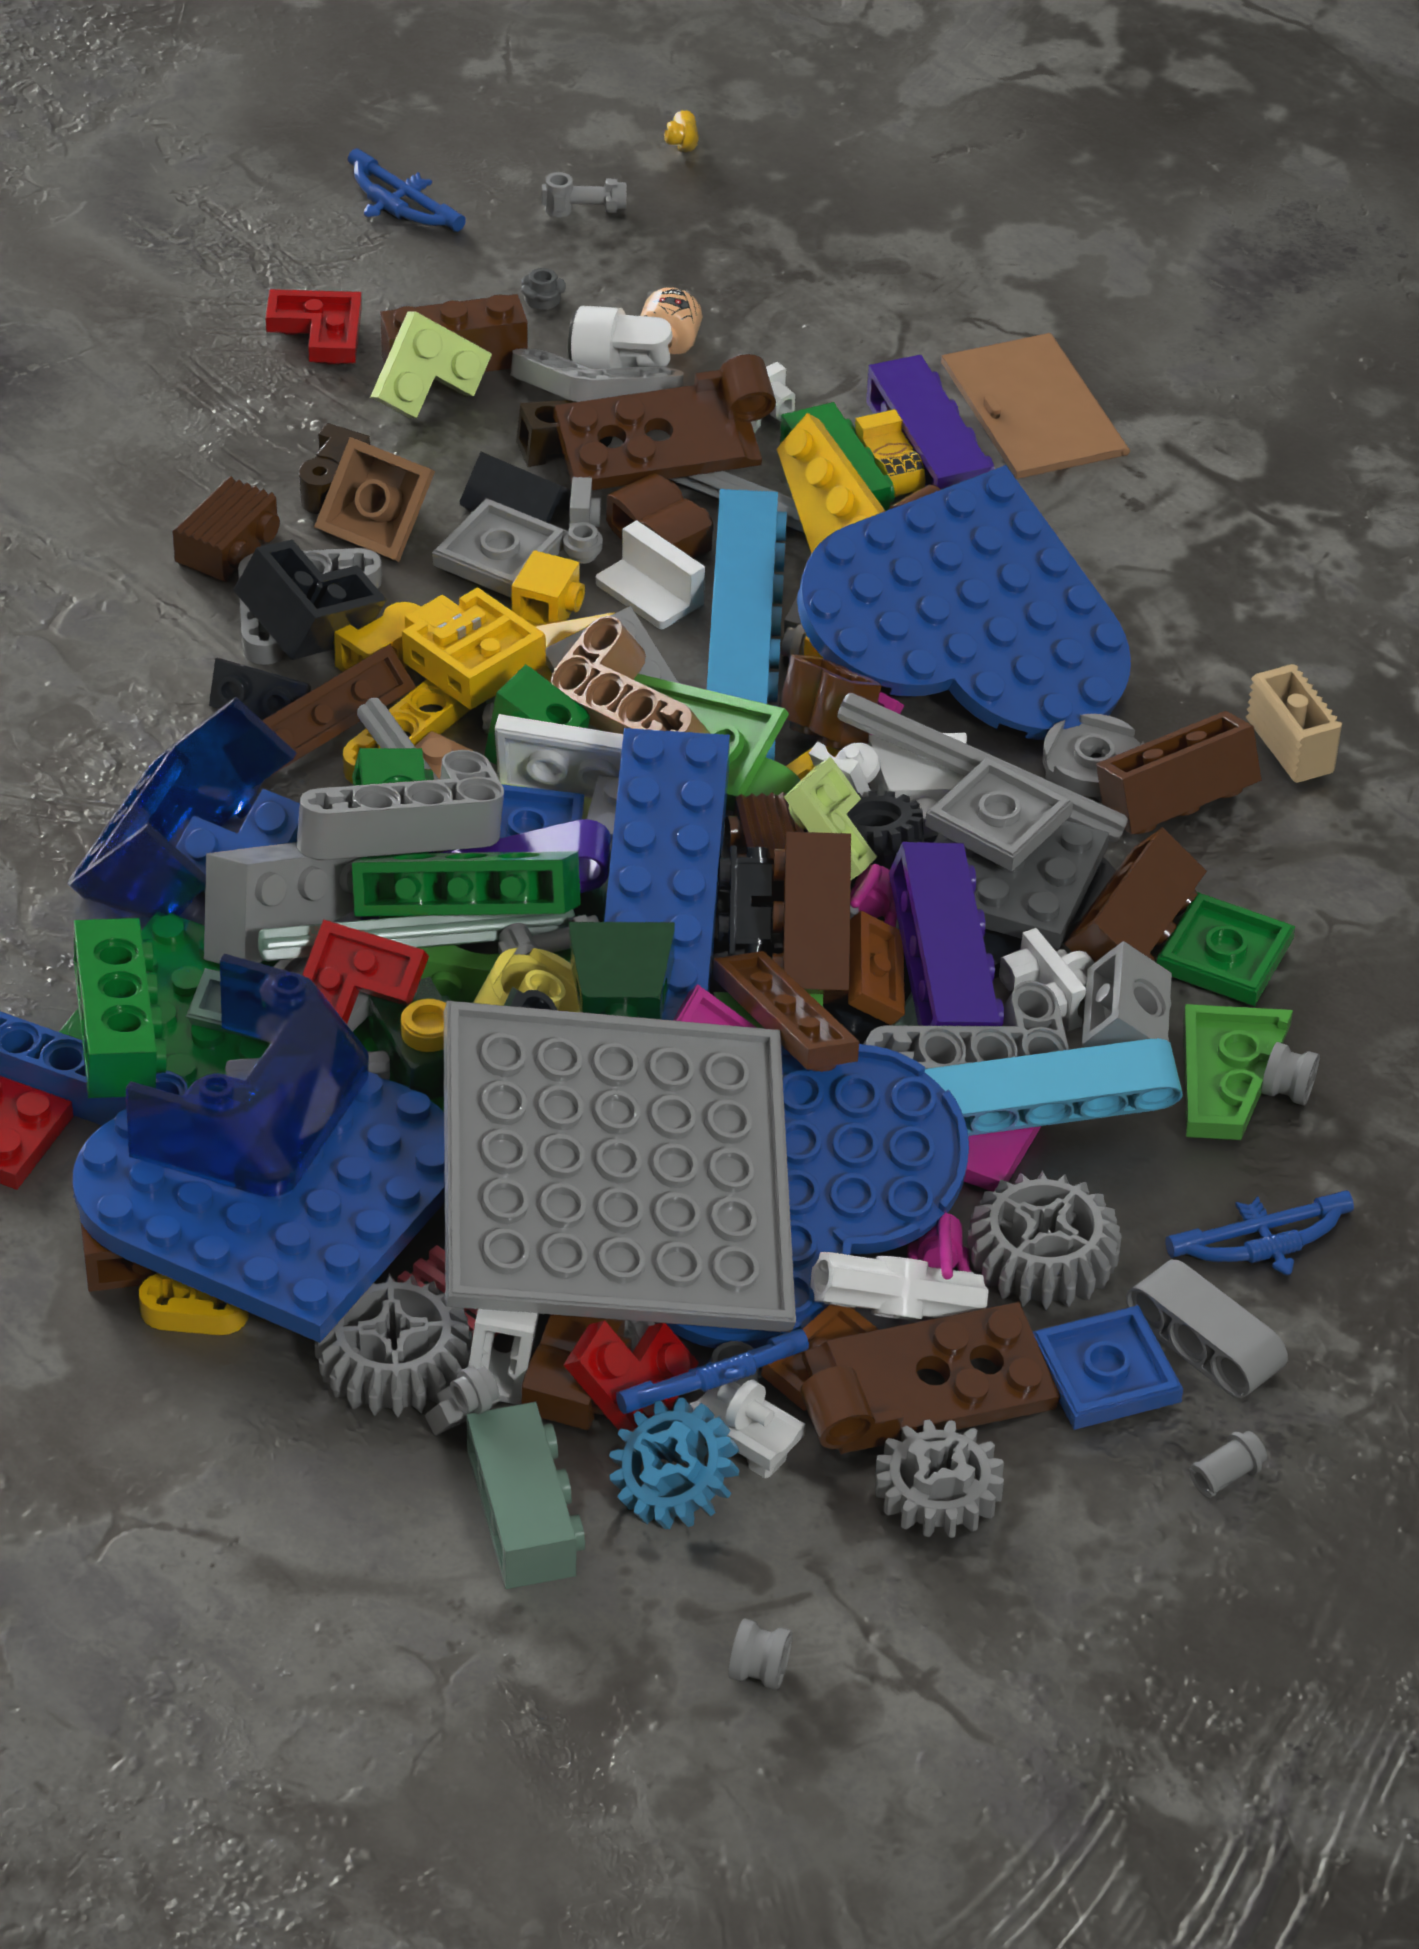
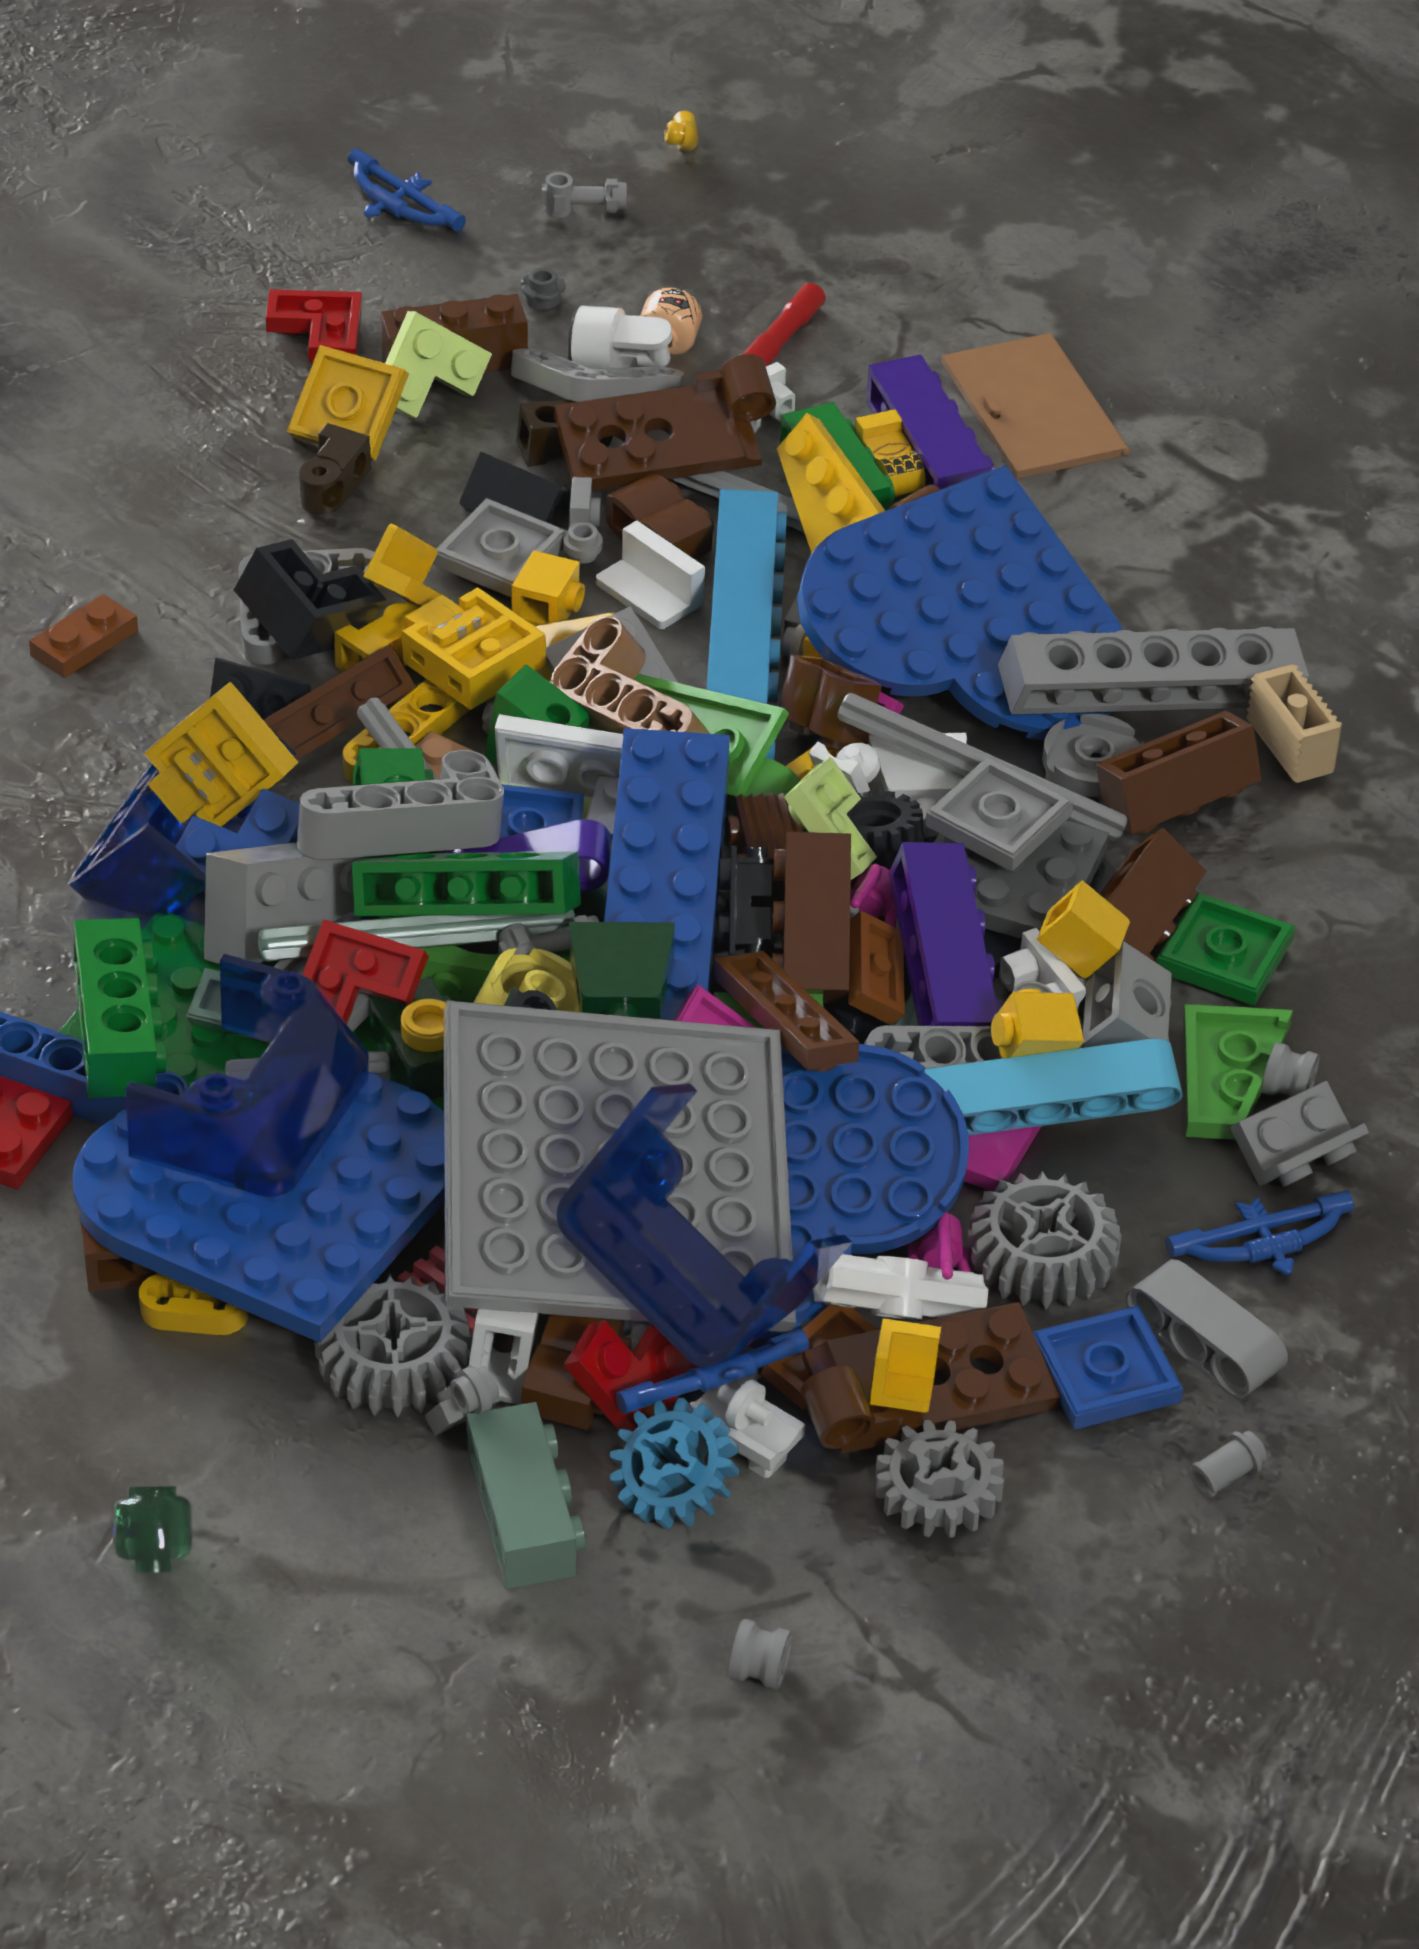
reddish brown brick [172,476,280,582] -> none
medium nougat slope [314,437,435,562] -> none
none -> dark orange plate [29,594,138,678]
none -> clear green head [113,1486,193,1573]
none -> yellow piece [144,681,299,827]
none -> yellow tile [286,345,409,462]
none -> yellow panel [363,523,452,606]
none -> clear blue windscreen [557,1083,852,1367]
none -> red piece [741,283,826,367]
none -> yellow panel [870,1318,941,1412]
none -> yellow brick [991,988,1084,1059]
none -> light grey brick [998,627,1309,715]
none -> yellow panel [1037,880,1130,978]
none -> light grey bracket [1230,1080,1369,1187]

